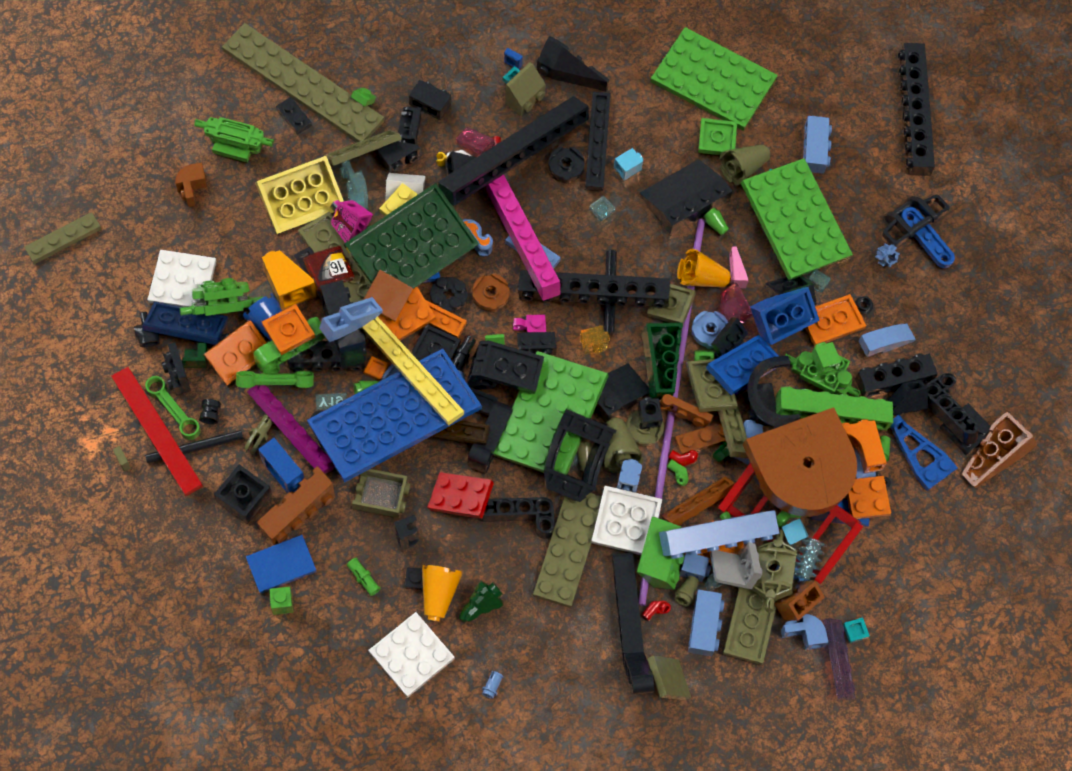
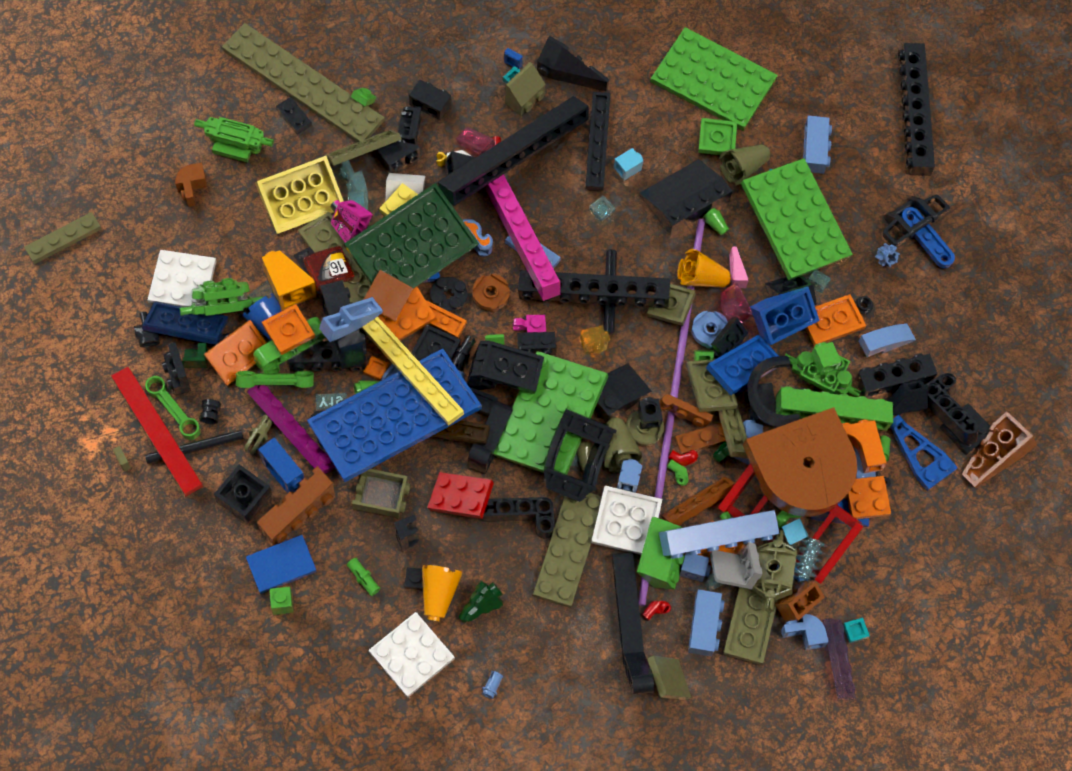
black plate [548,147,585,183] -> none
dark green wedge [642,323,683,400] -> none
olive cone [674,576,699,606] -> none

